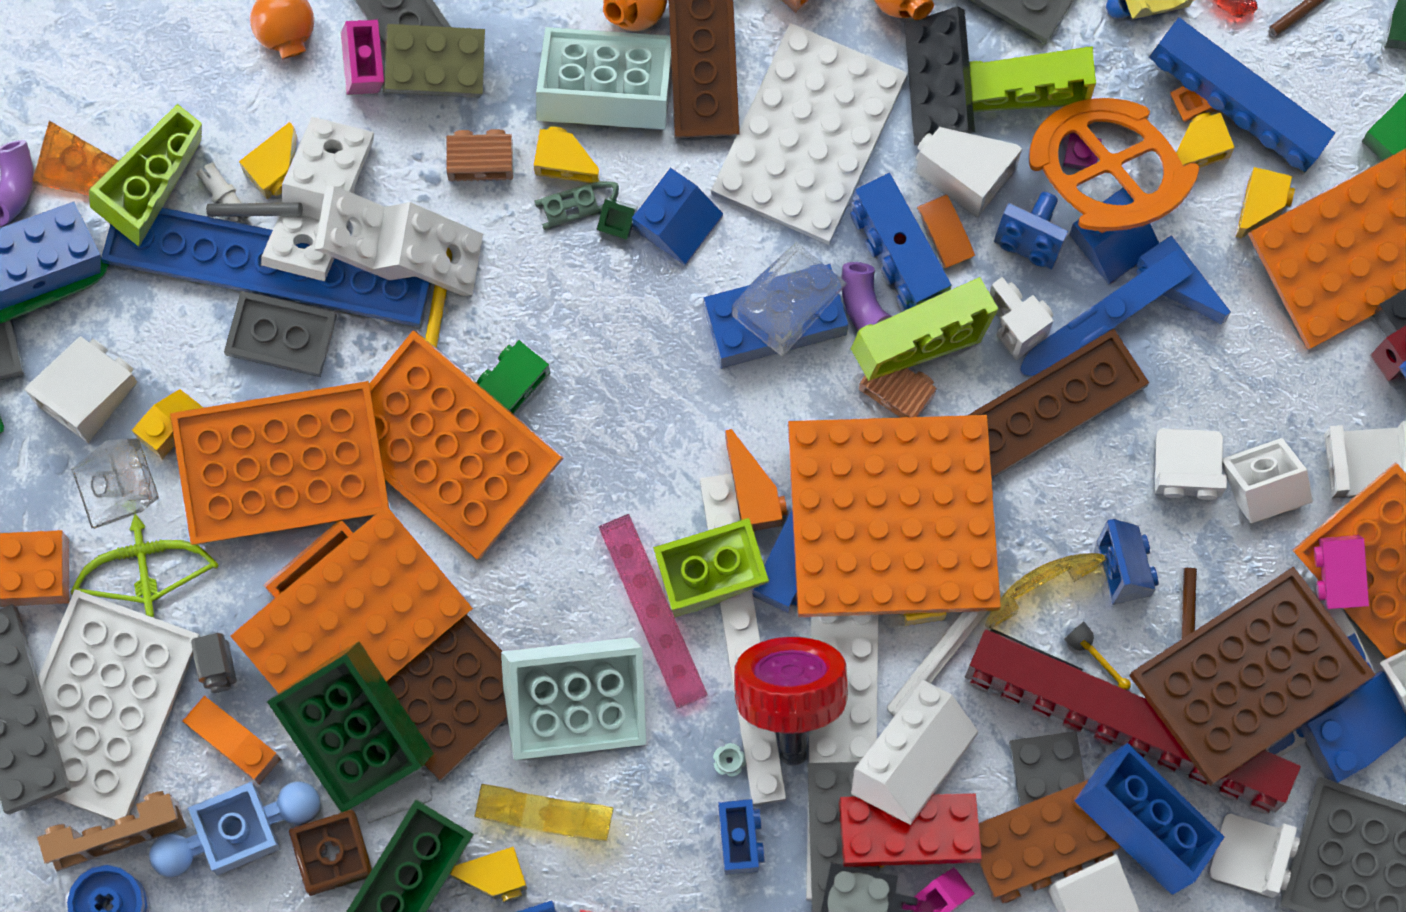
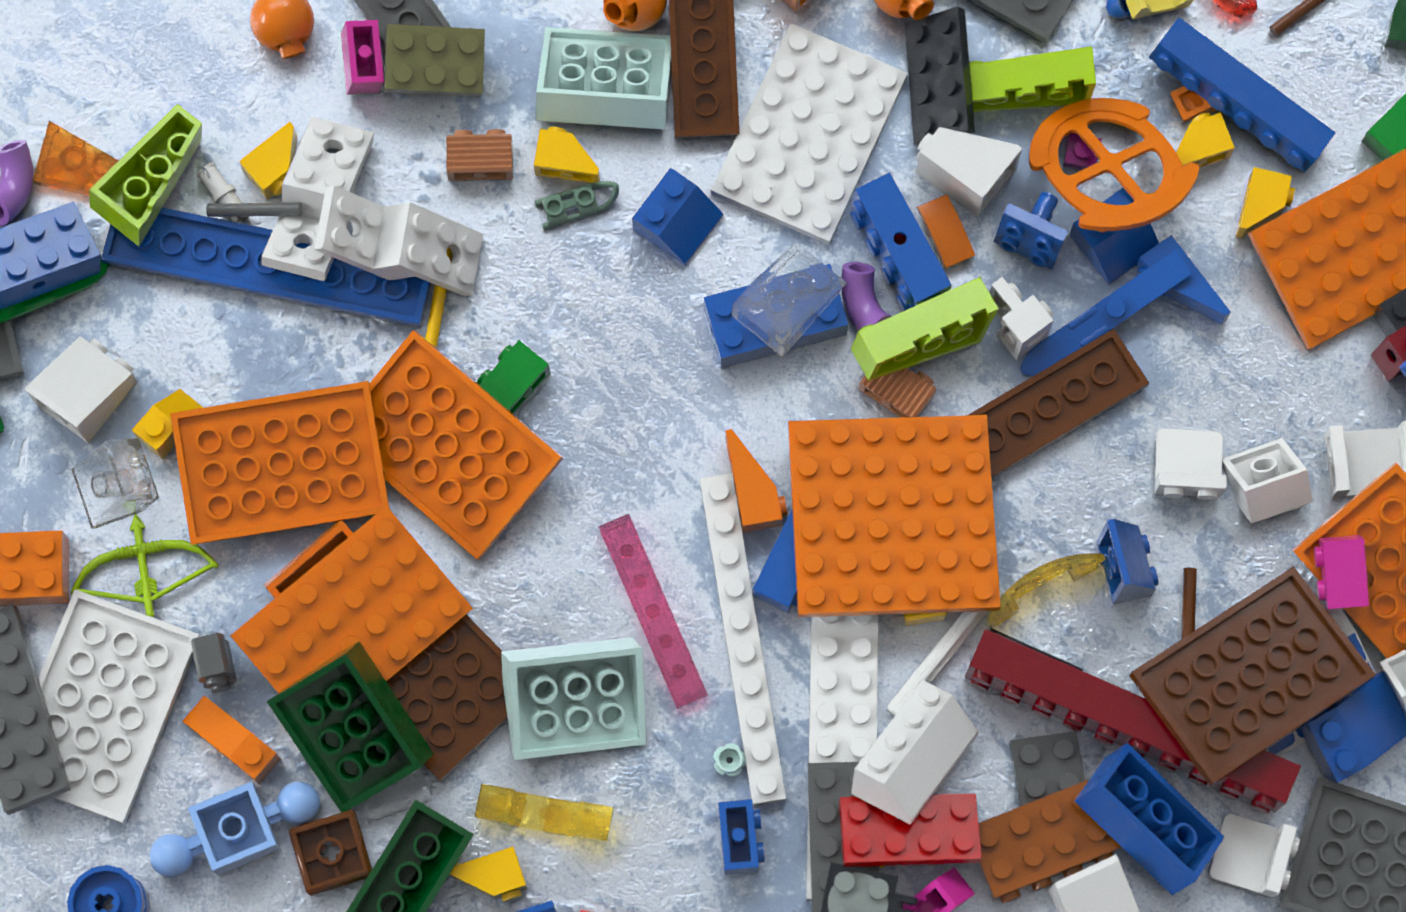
medium nougat piece [37,791,187,871] -> none
dark grey plate [224,291,337,378] -> none
dark green plate [596,197,638,240] -> none
lime slope [653,518,769,618] -> none
red wheel [734,637,848,765] -> none
hinge [1064,621,1131,691] -> none

